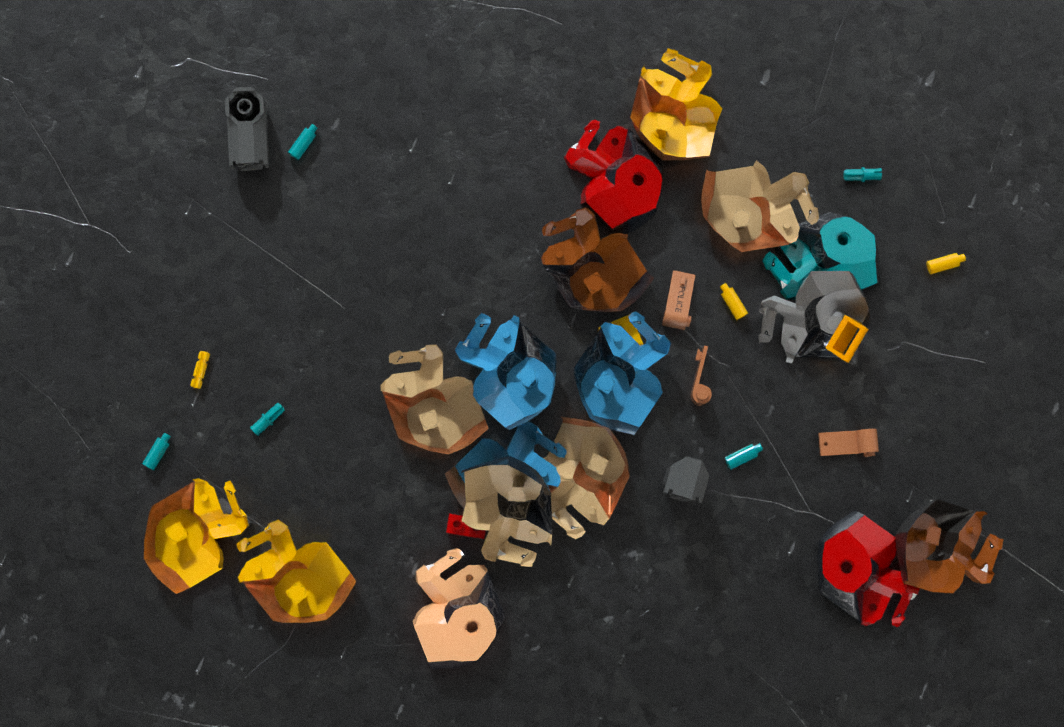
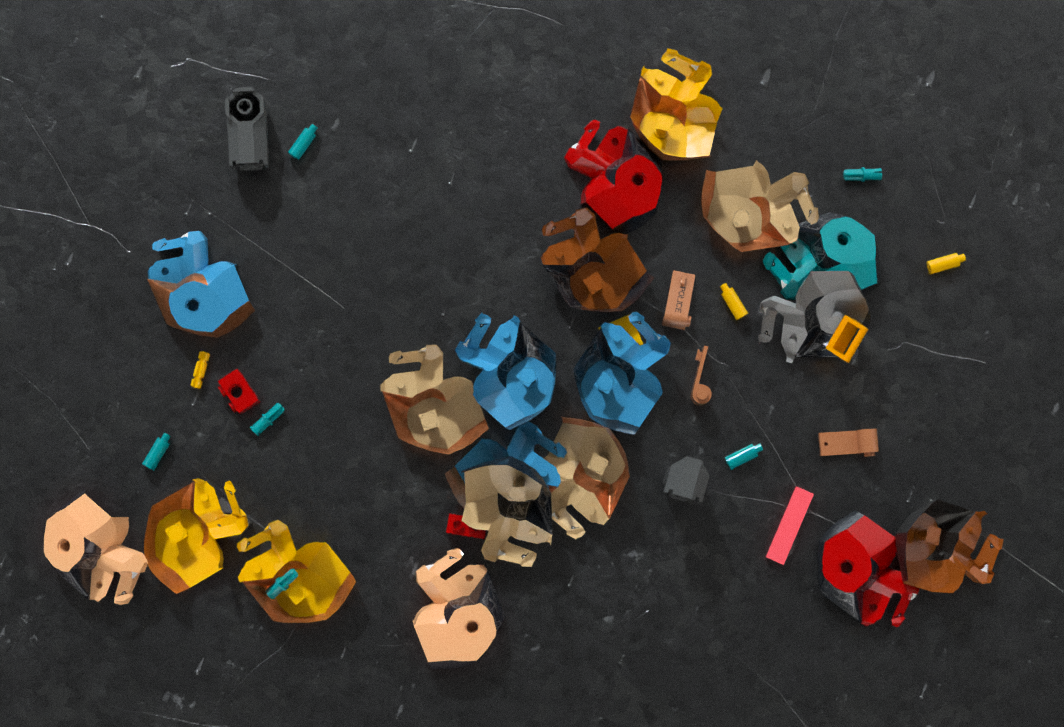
none -> light nougat piece [44,487,148,605]
none -> dark azure piece [147,231,255,338]
none -> red brick [218,369,260,414]
none -> teal axle [266,569,298,599]
none -> coral tile [765,486,814,565]

